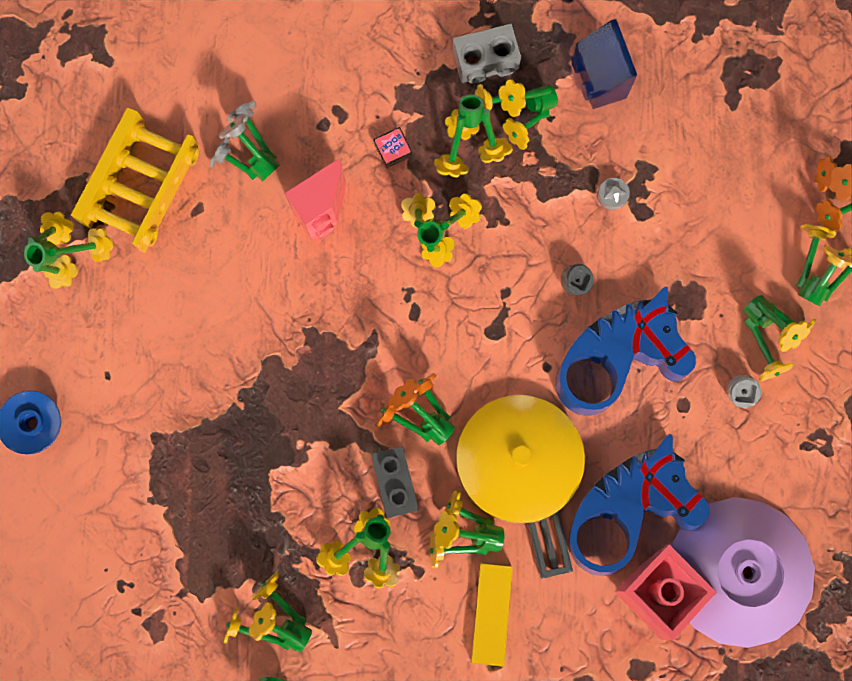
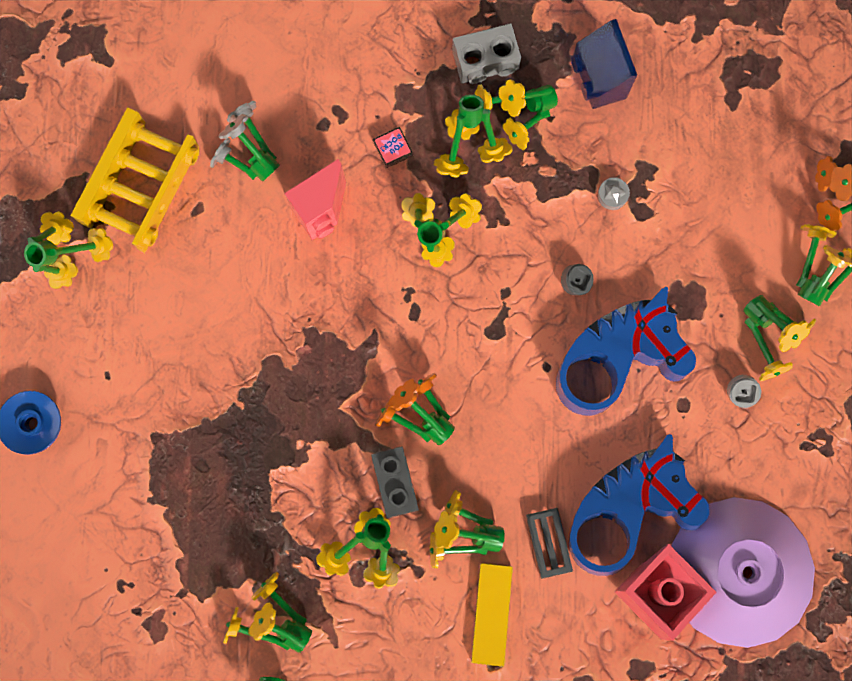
yellow dish [457,395,585,523] -> none

